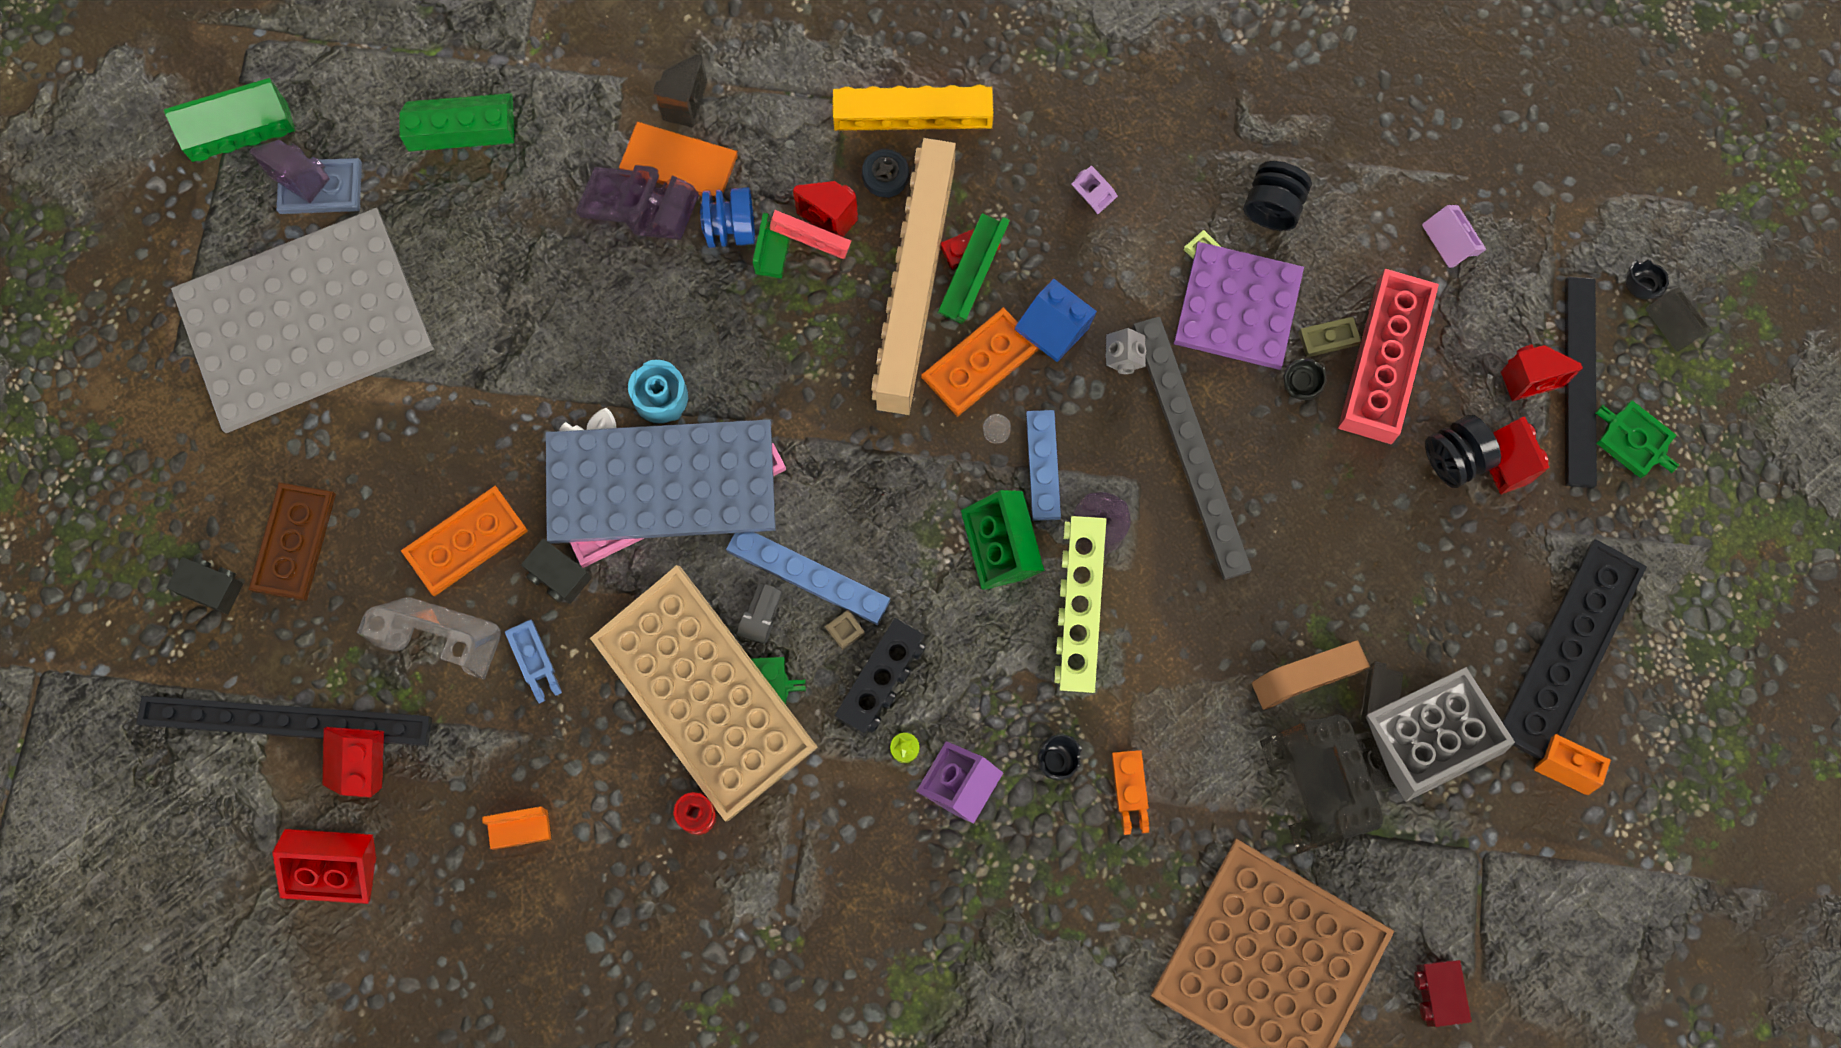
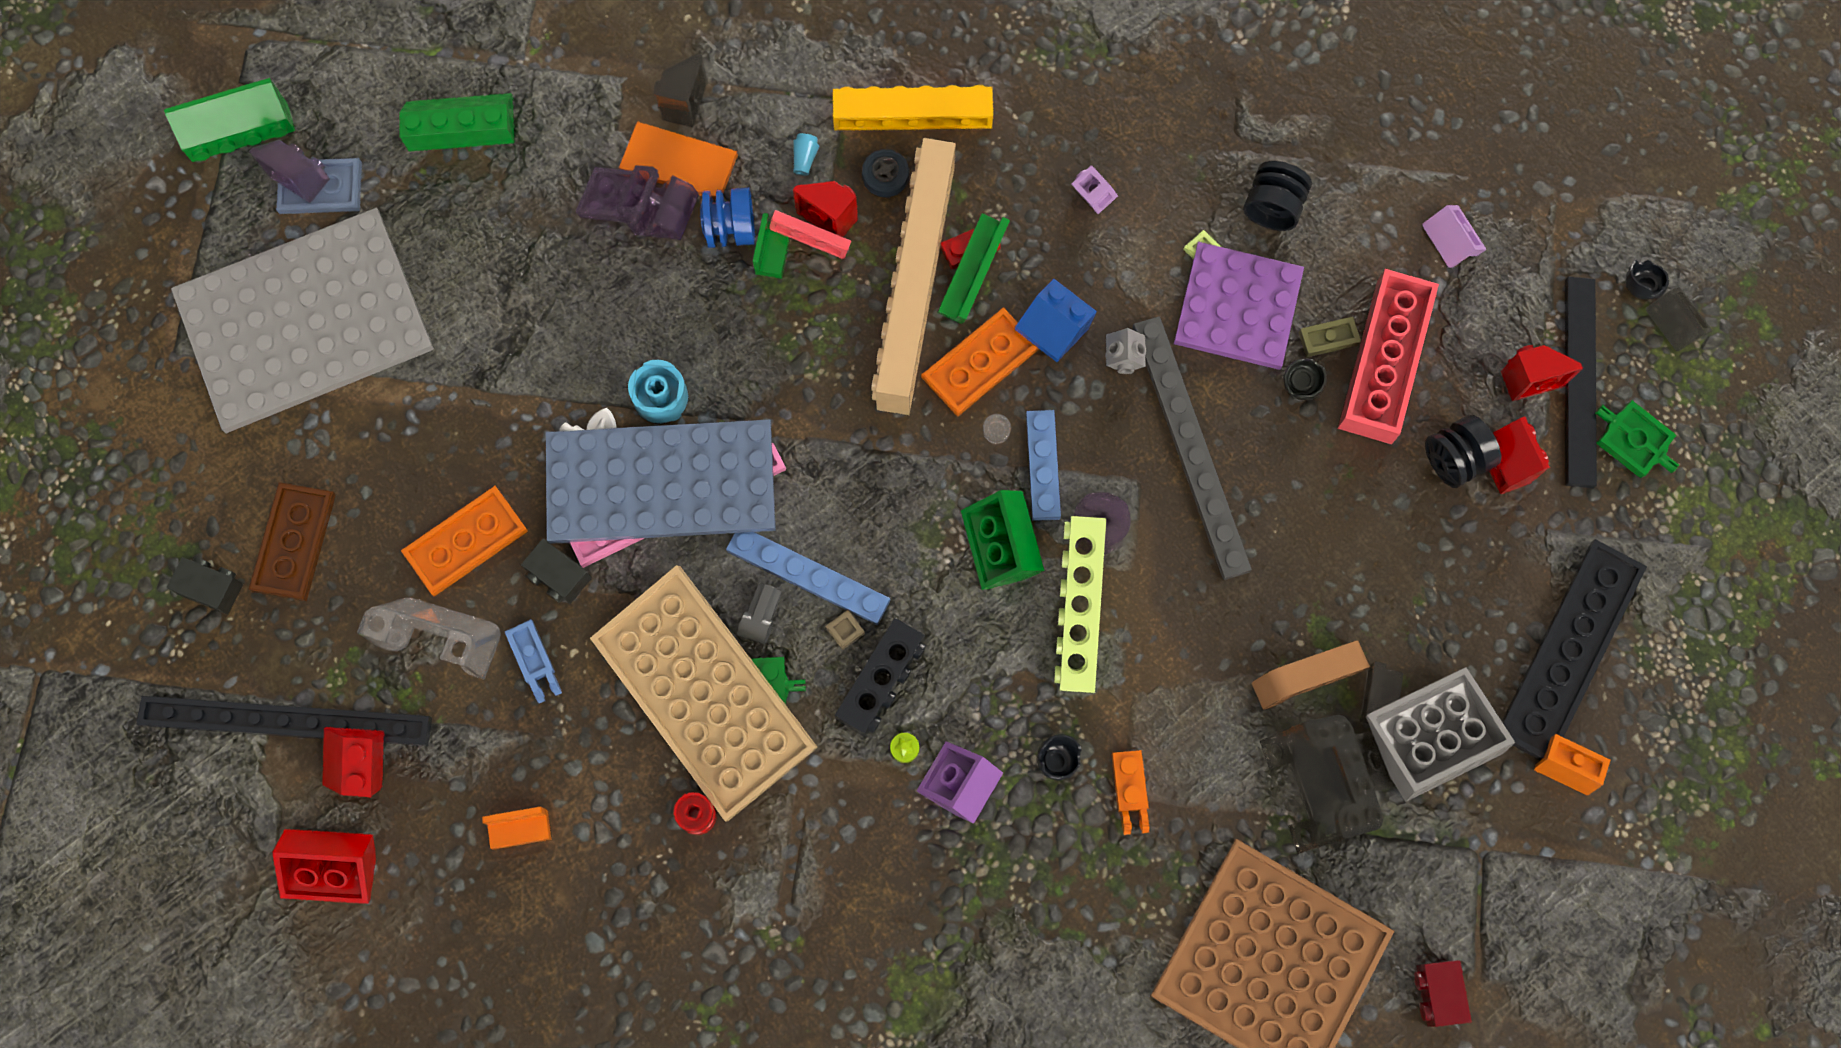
none -> medium azure cone [793,134,819,176]

